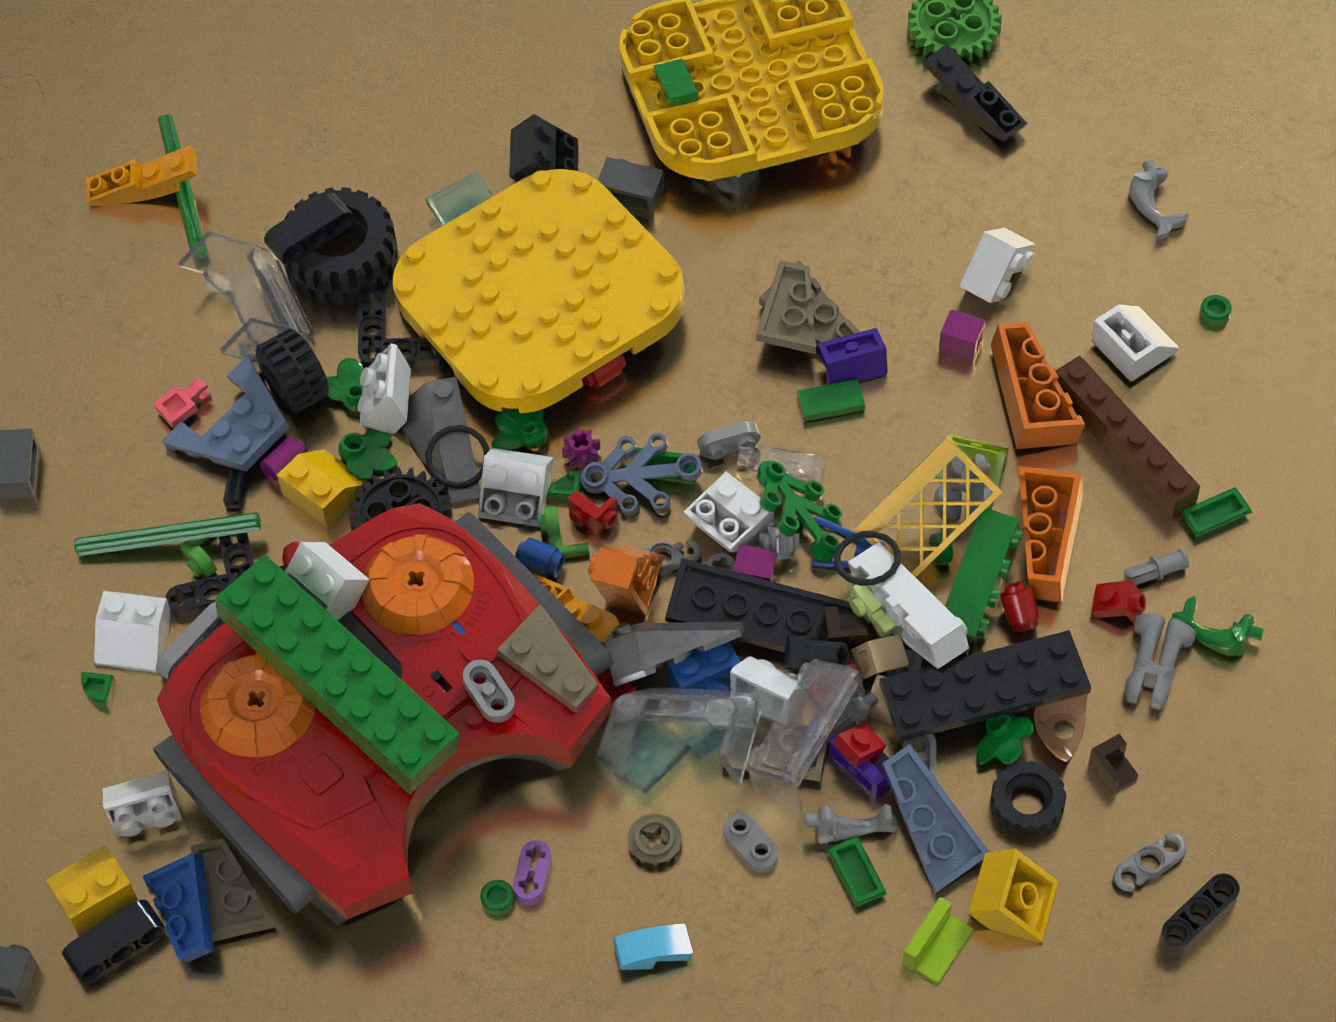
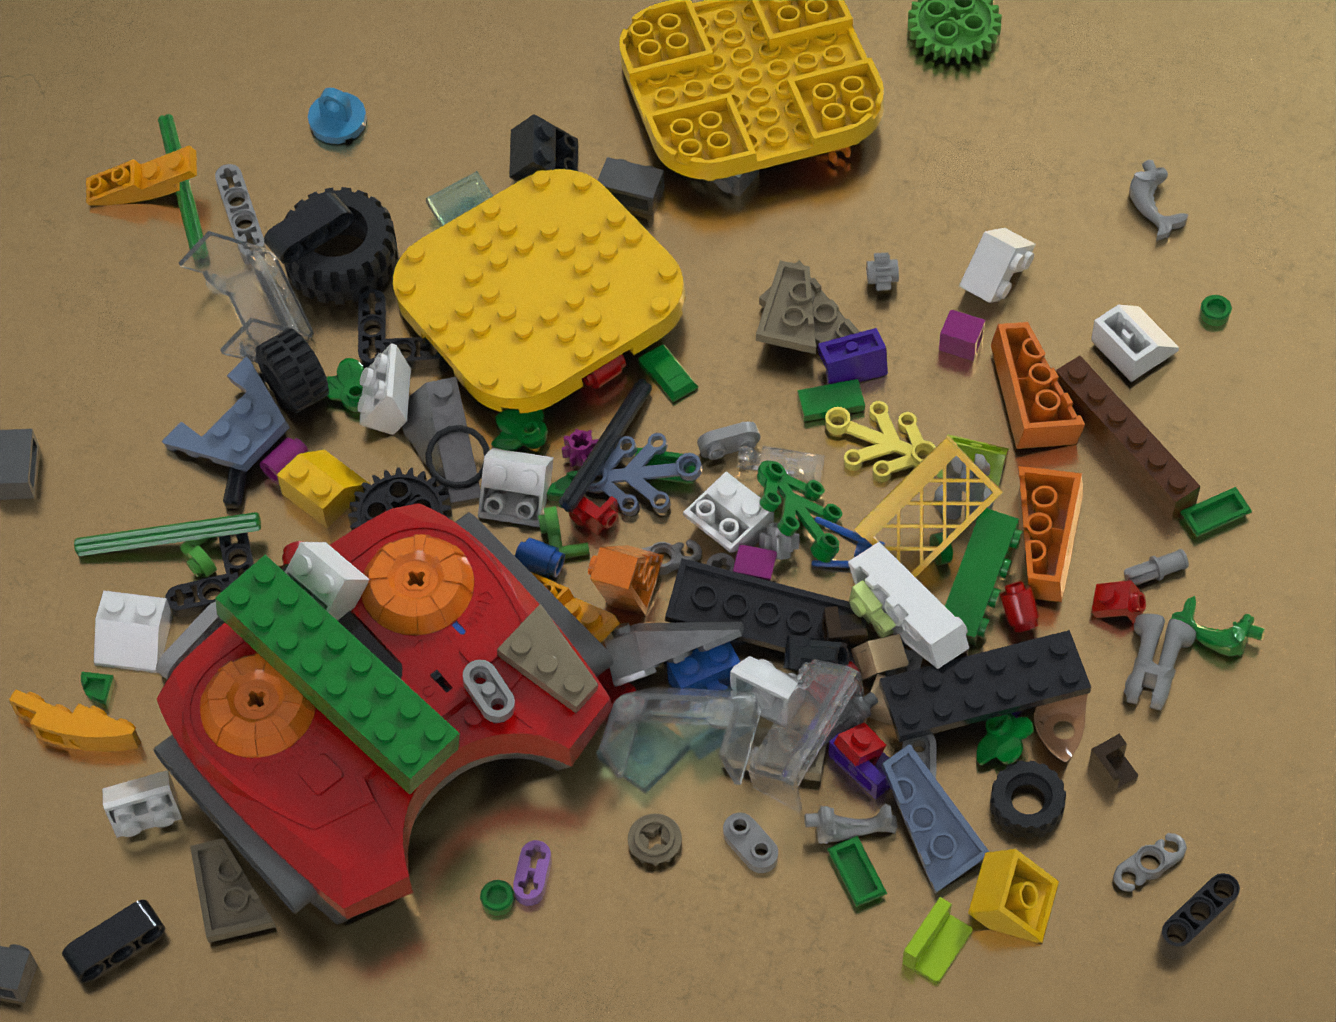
yellow slope [46,846,138,935] -> none
blue wing [143,852,214,962] -> none
coral plate [153,378,211,429] -> none
green plate [338,431,397,480] -> none
medium azure slope [613,924,693,970] -> none
green tile [654,58,699,107] -> none
black piece [834,531,901,586] -> none
black slope [924,44,1027,142] -> none
none -> light orange slope [9,689,141,752]
none -> light grey beam [215,164,267,263]
none -> dark azure tile [308,88,367,144]
none -> black axle [559,379,652,512]
none -> green tile [639,344,699,403]
none -> light yellow plant [825,401,936,482]
none -> light grey gear [866,252,899,291]

